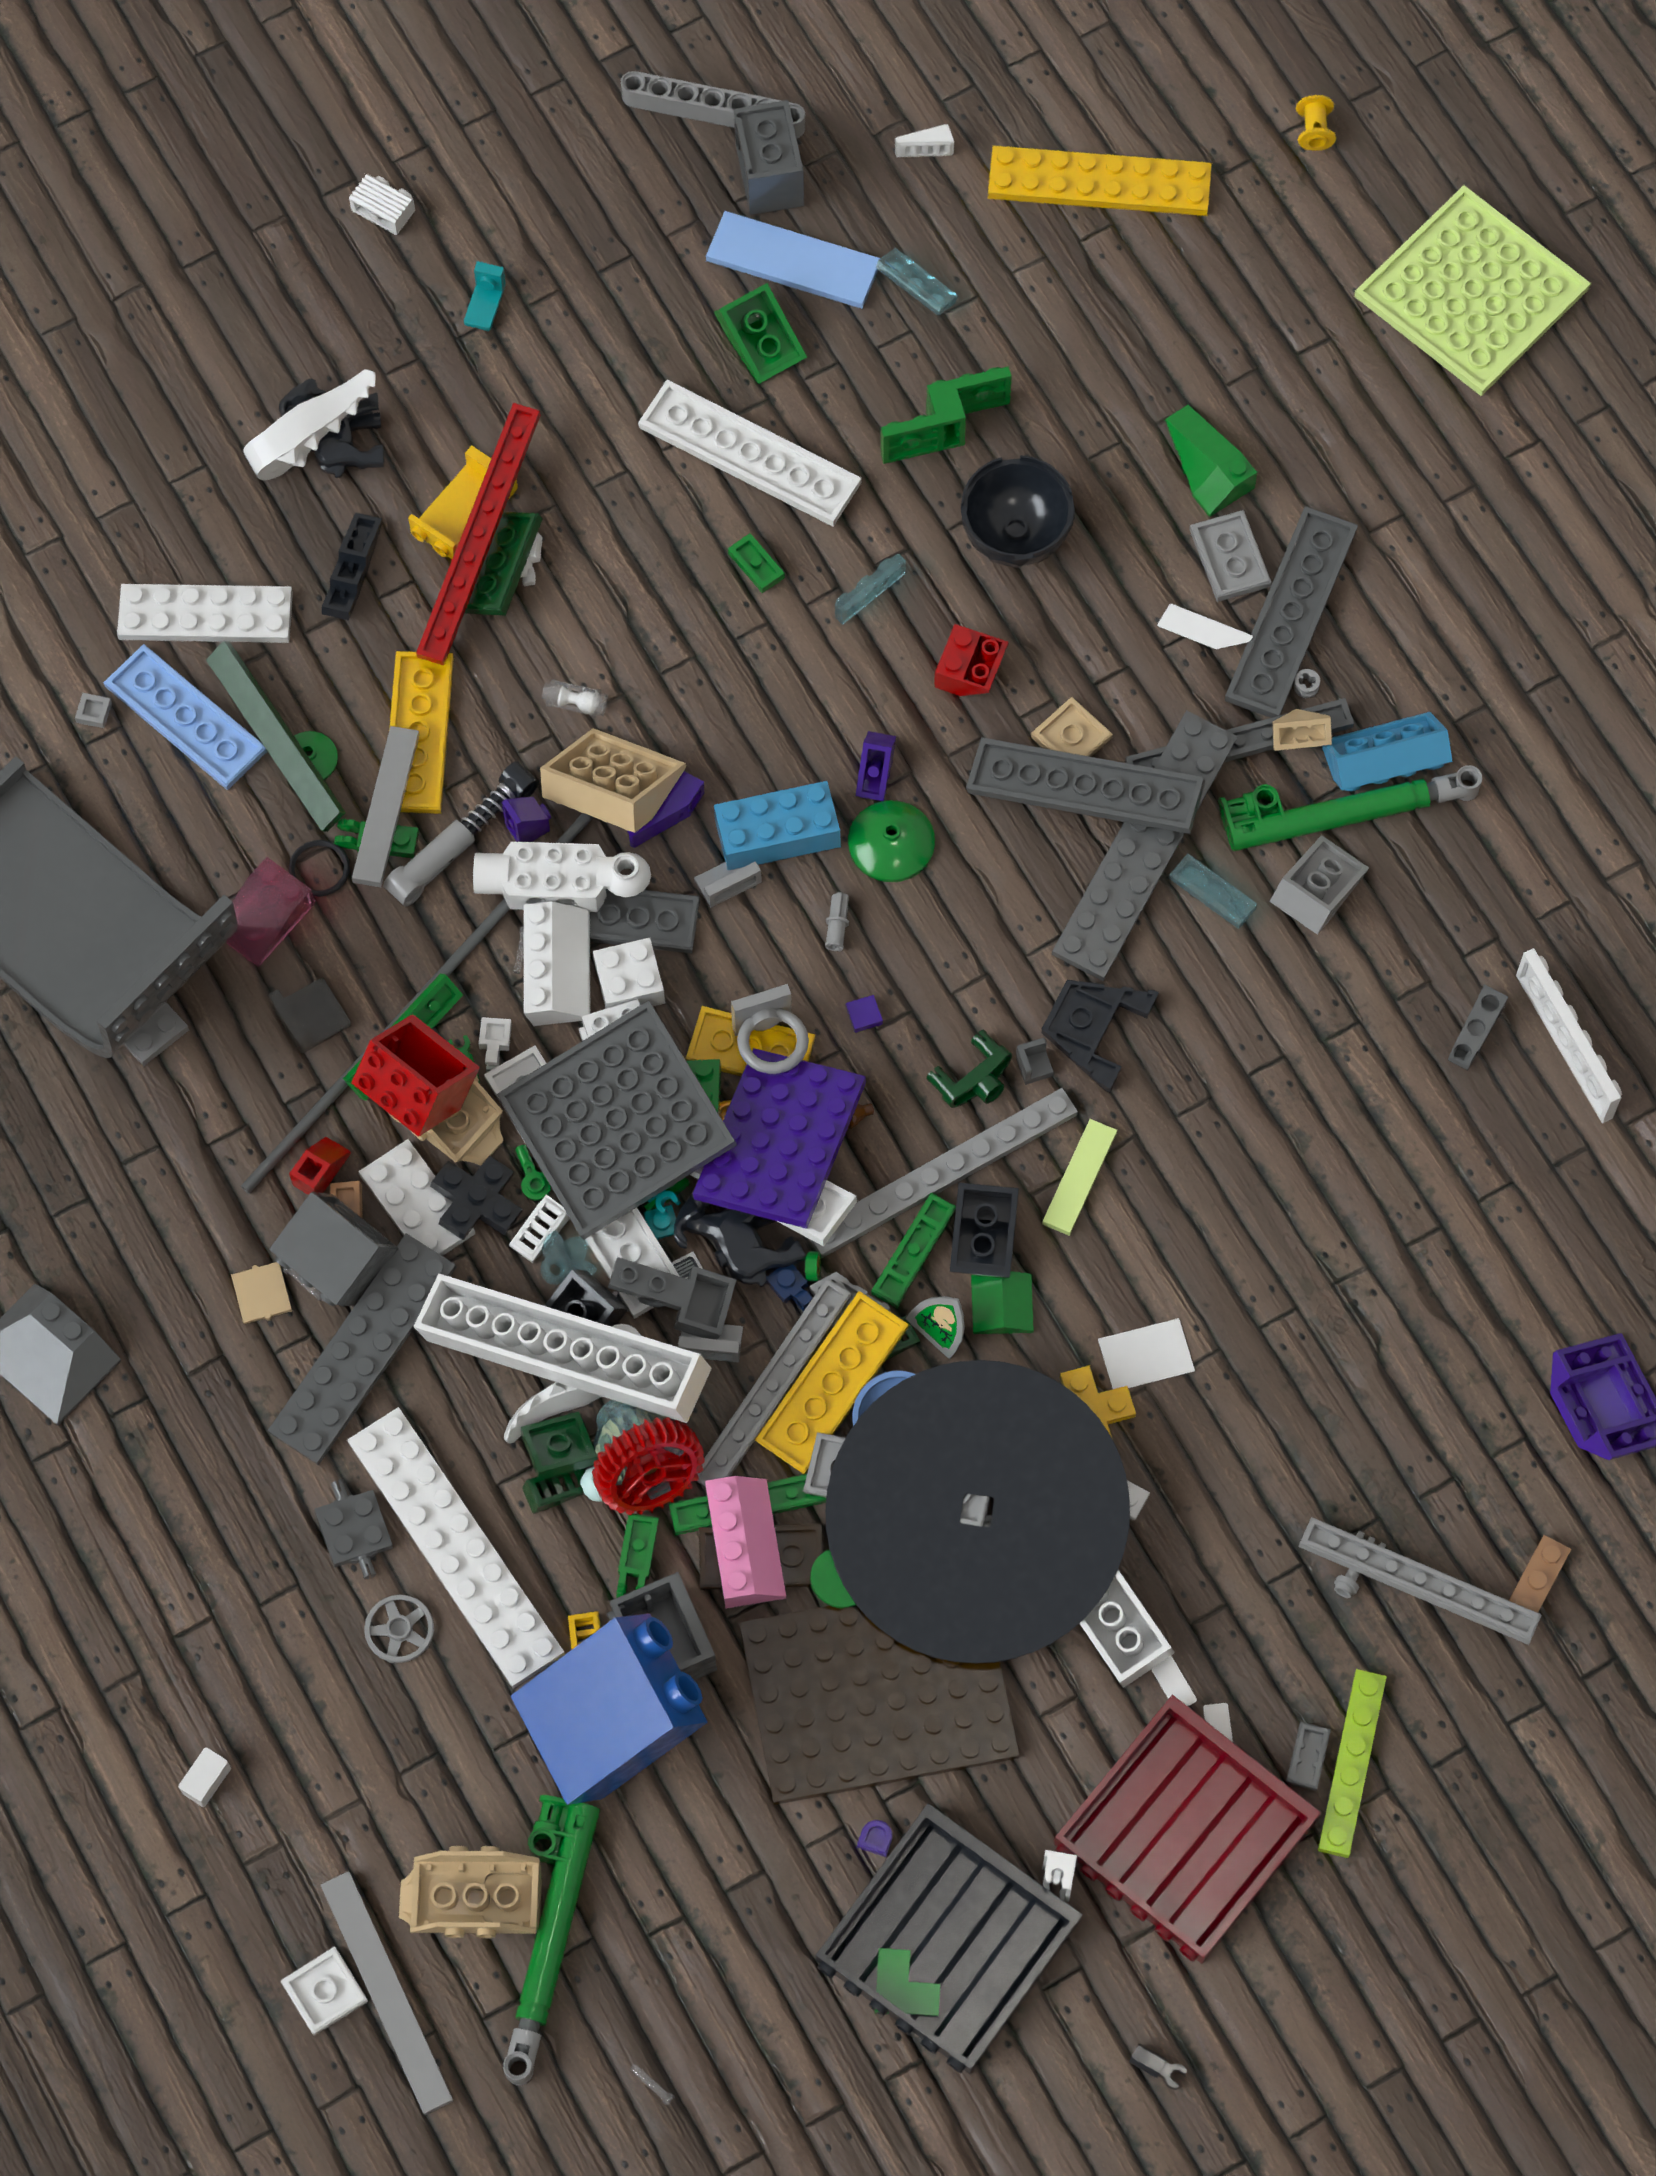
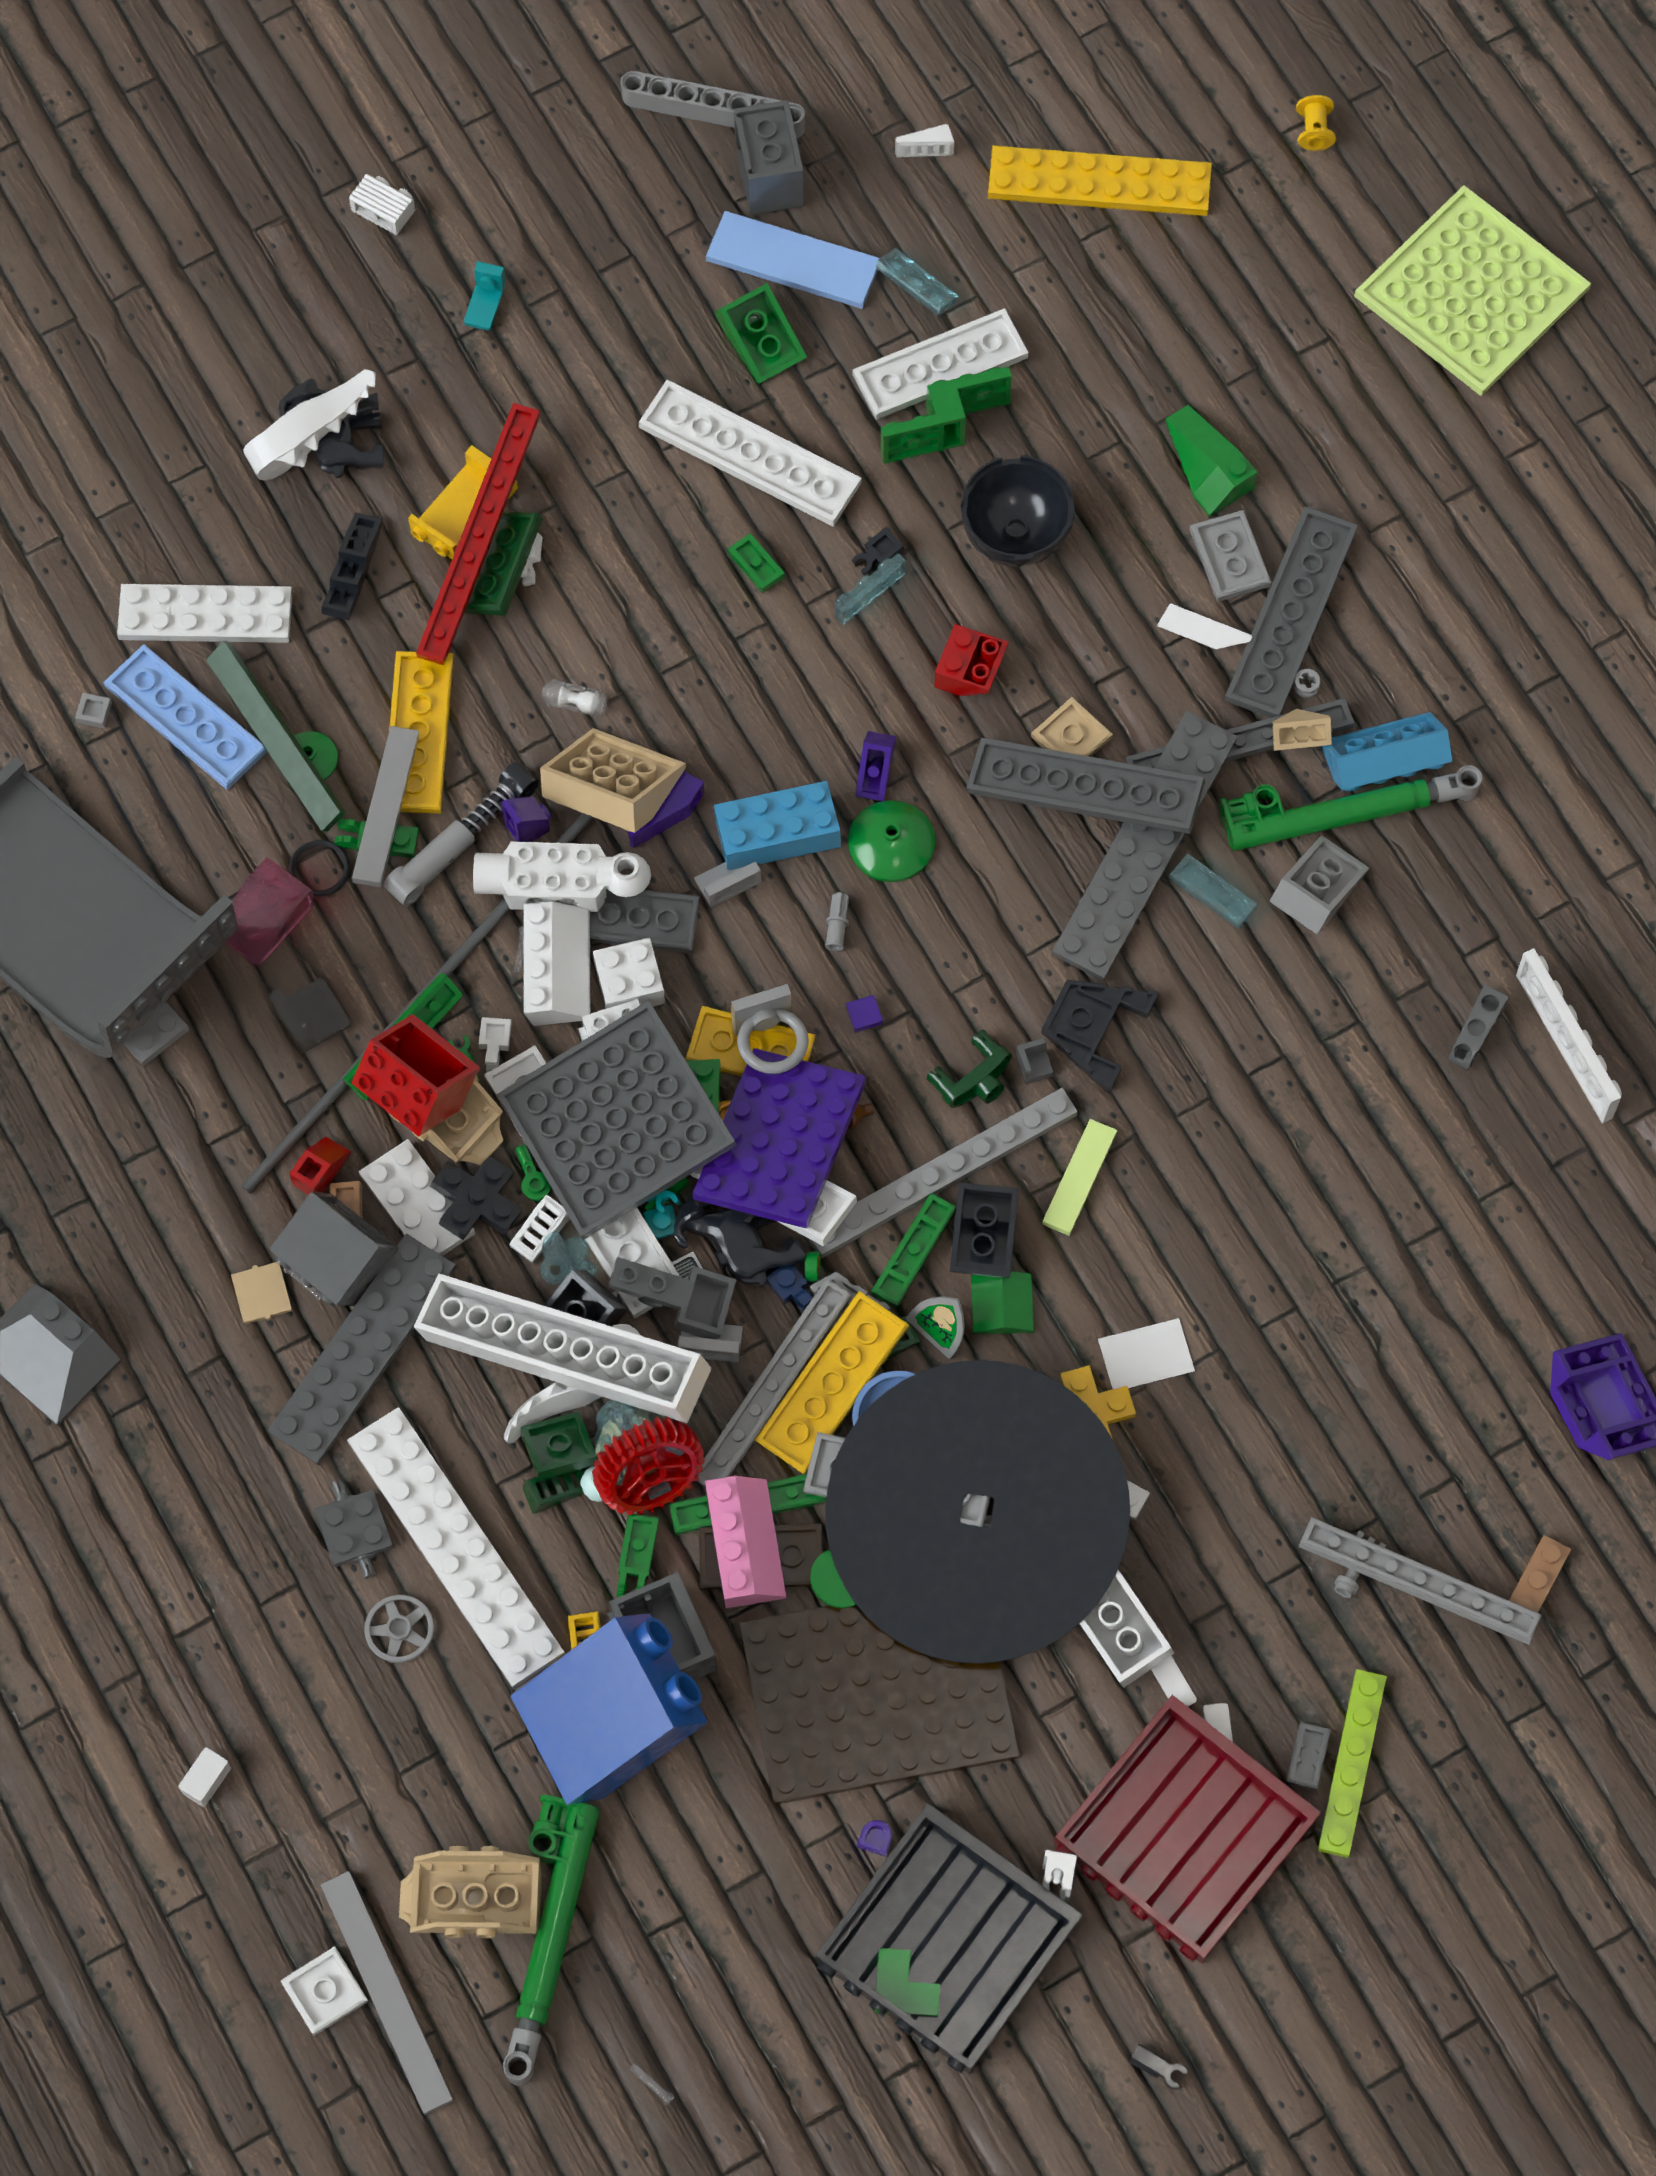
none -> black plate [852,527,905,577]
none -> white plate [853,308,1028,420]

